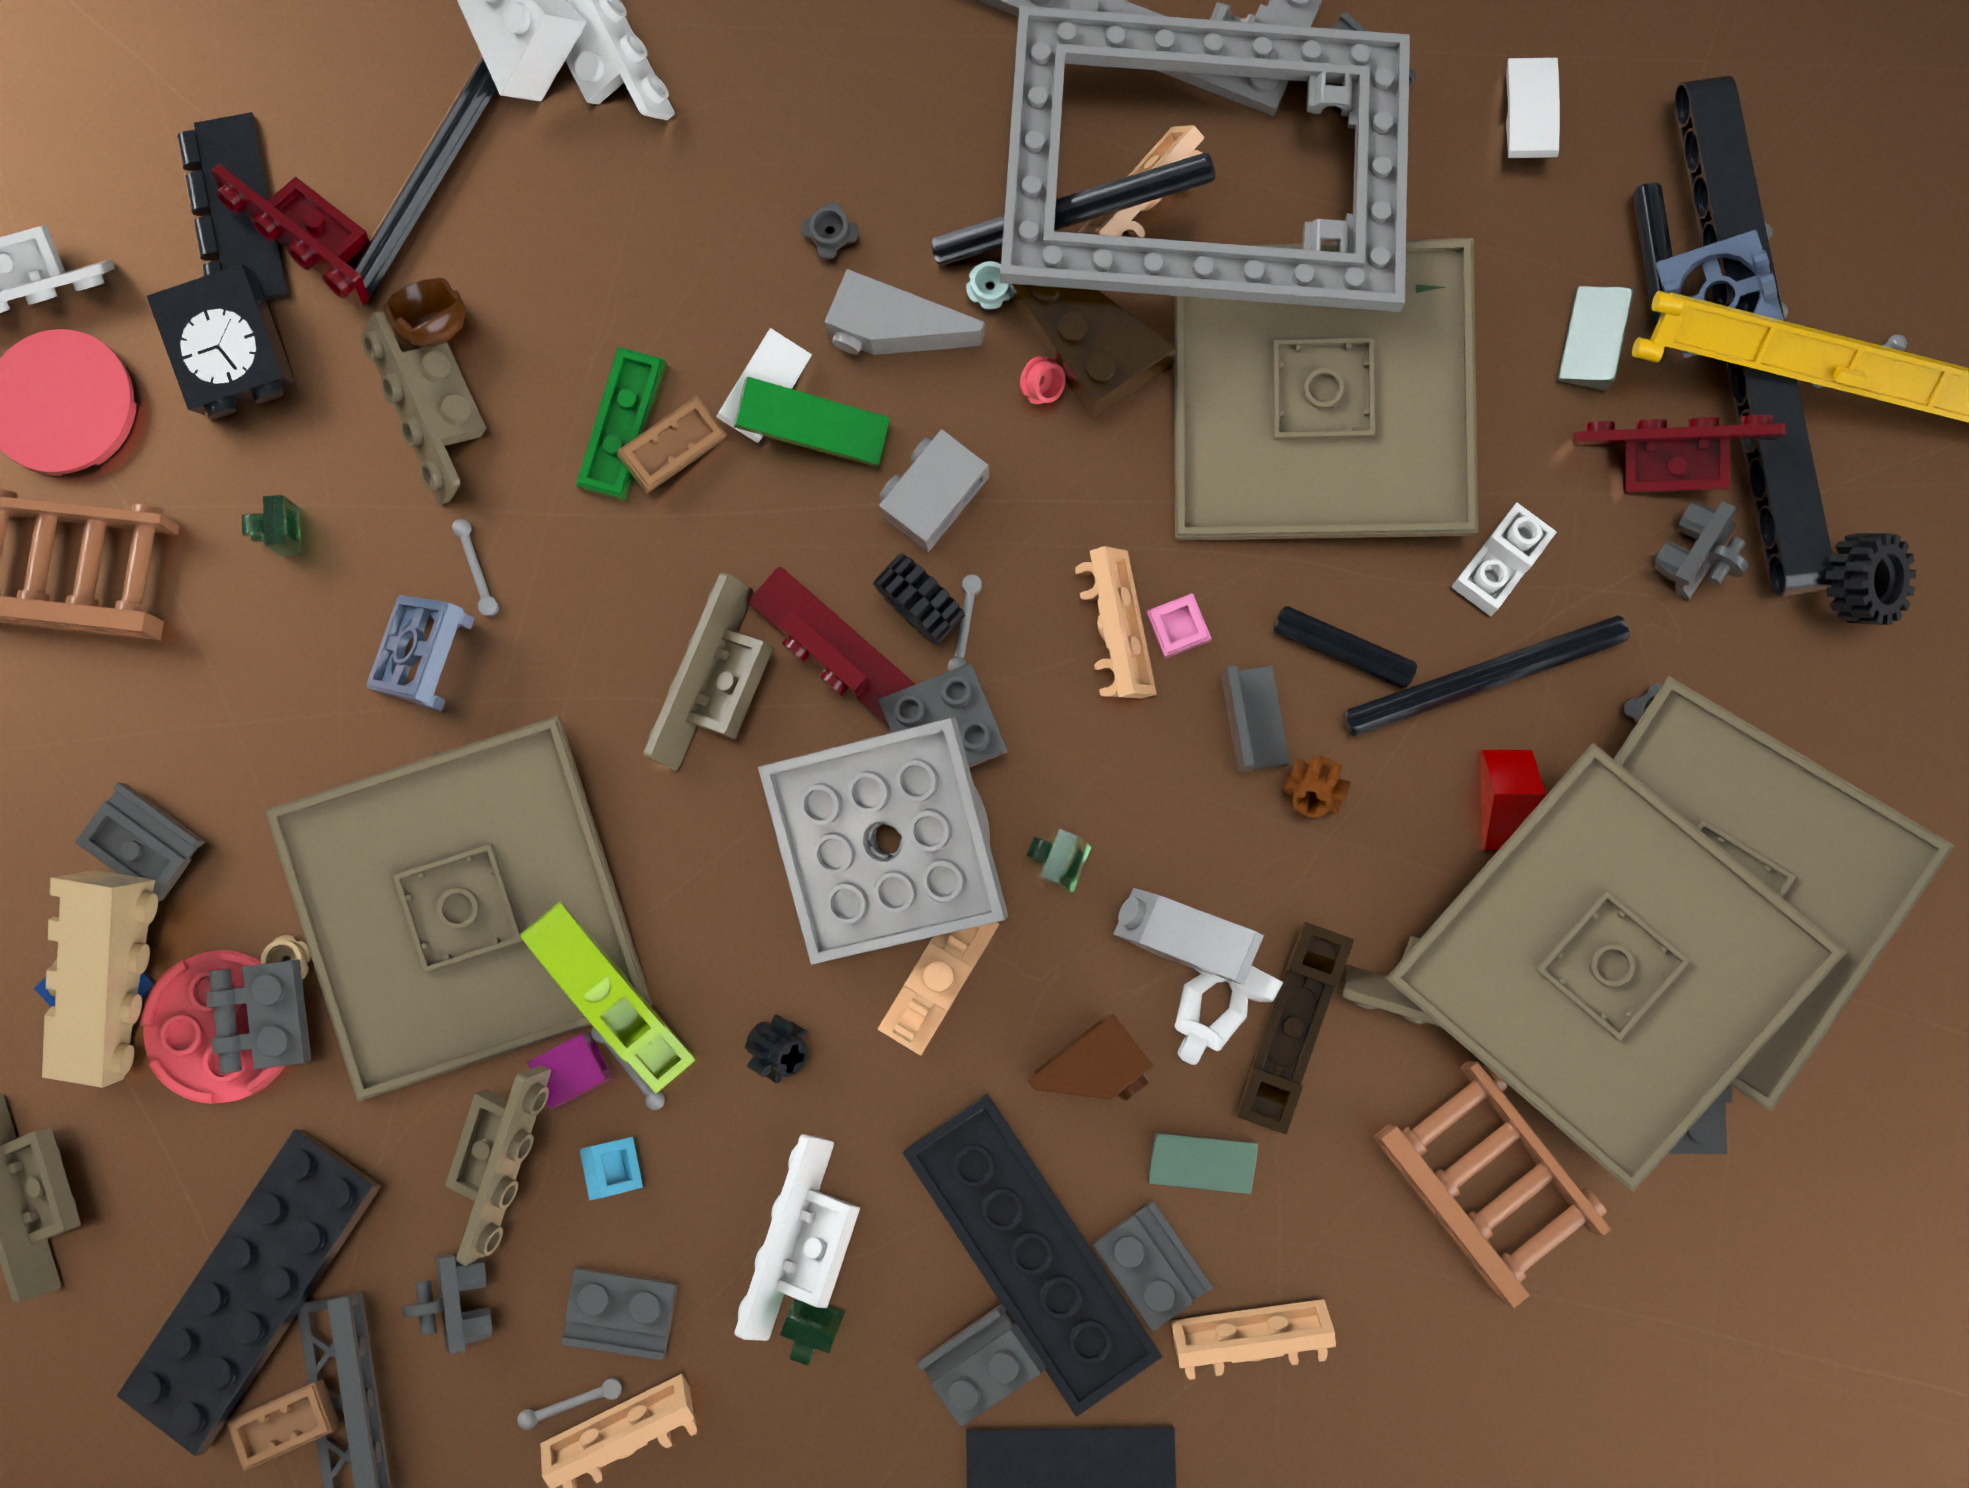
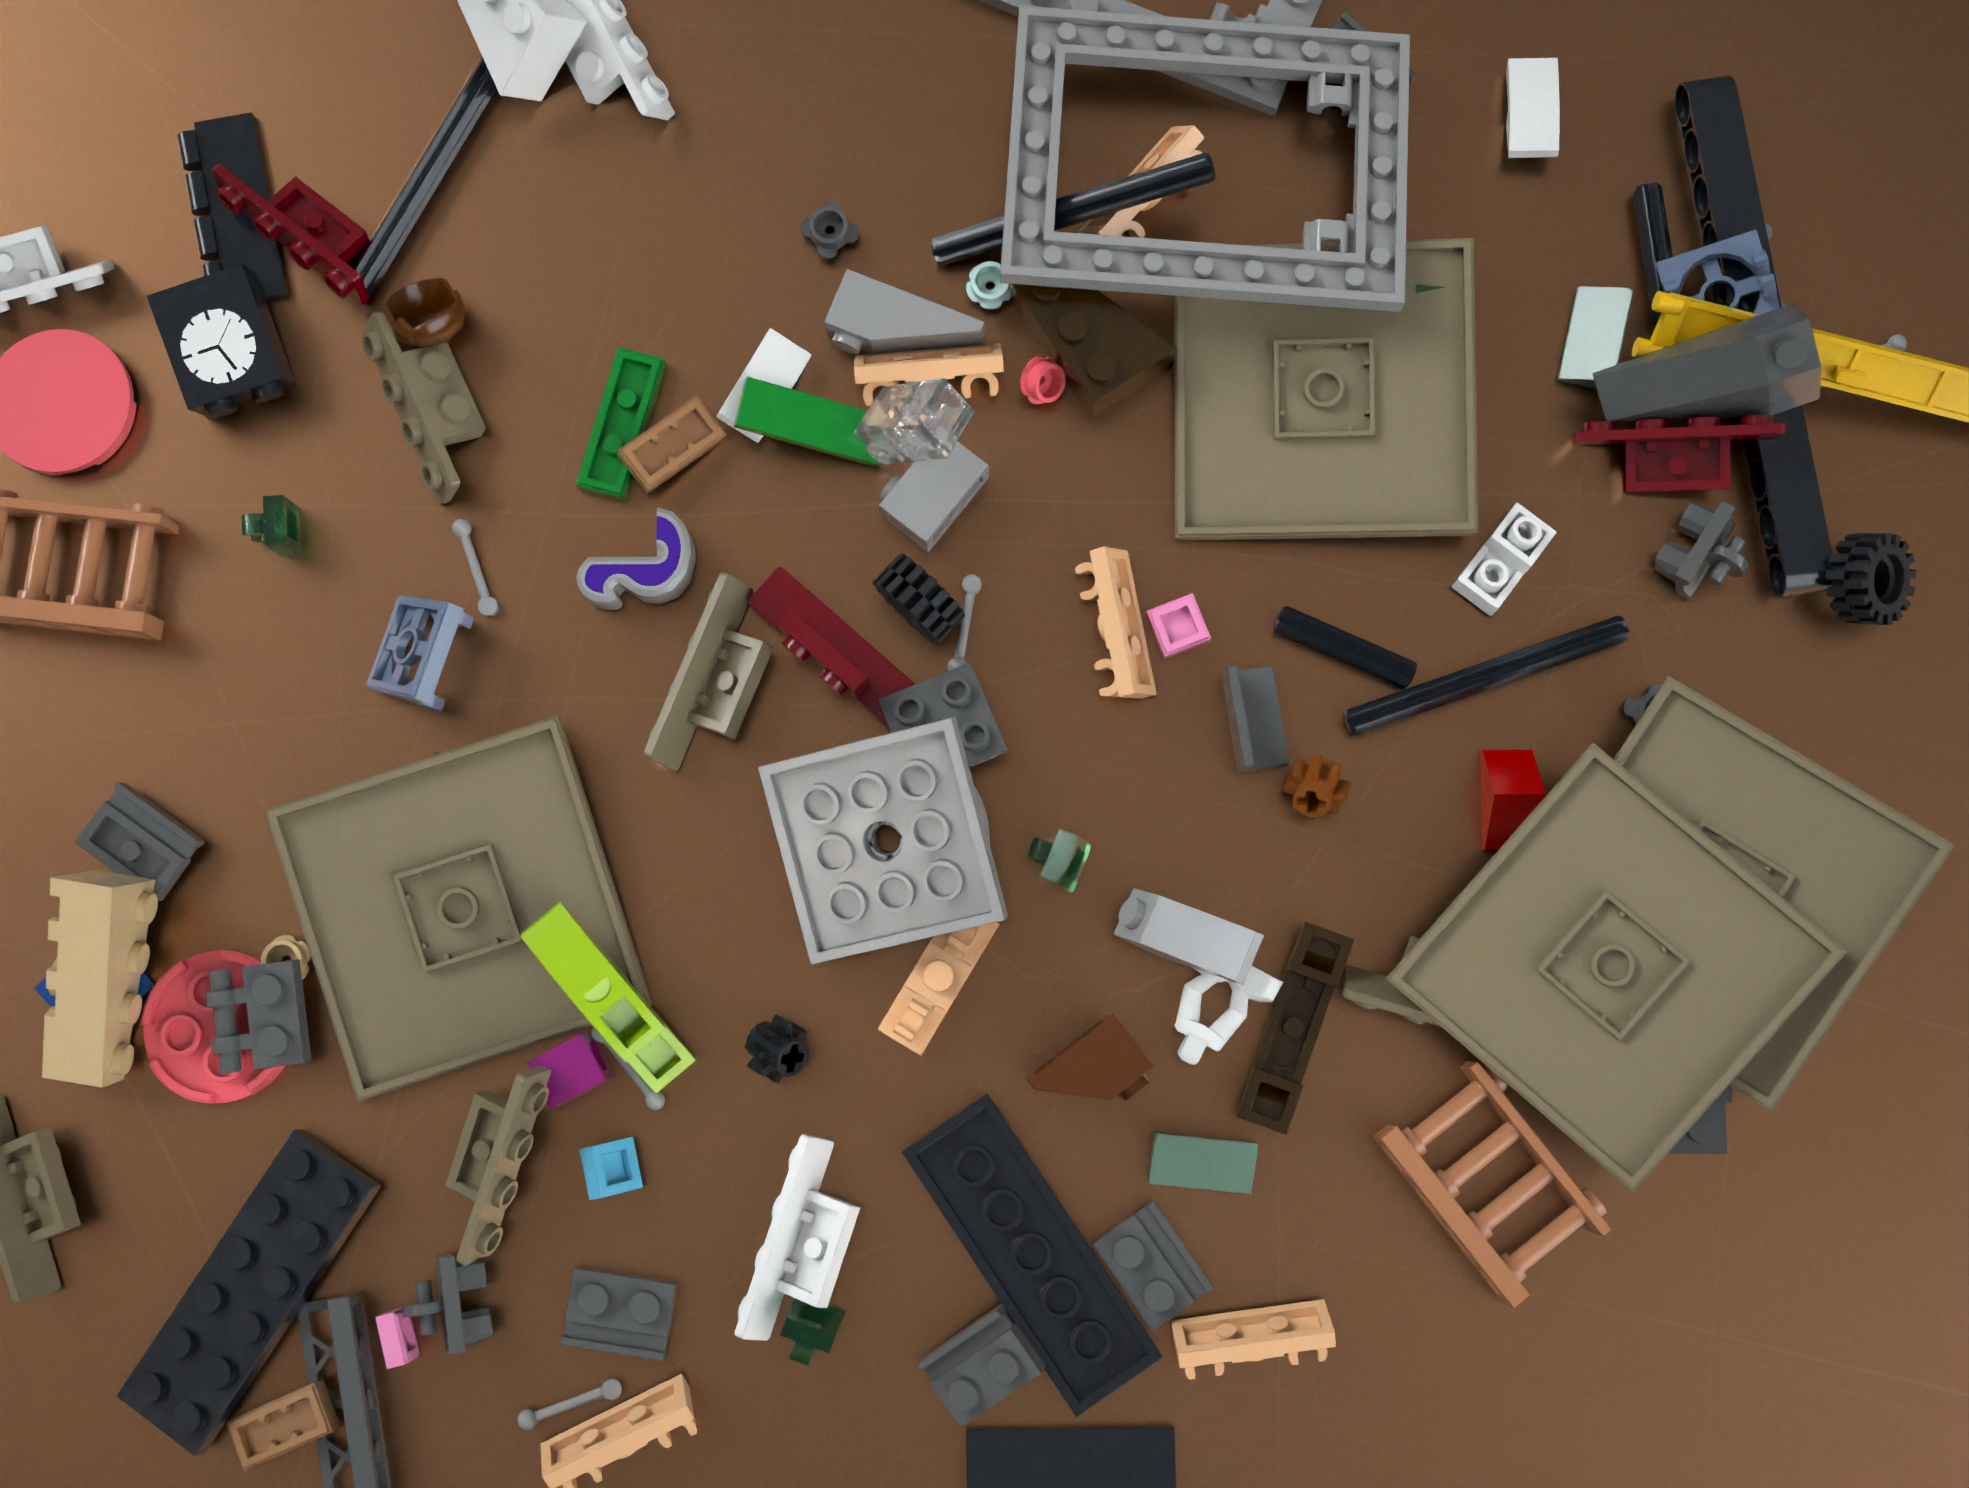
none -> bright pink tile [375,1307,420,1369]
none -> light grey animal [576,508,696,610]
none -> light nougat plate [854,343,1004,406]
none -> clear brick [854,378,975,465]
none -> dark grey wedge [1592,303,1821,422]

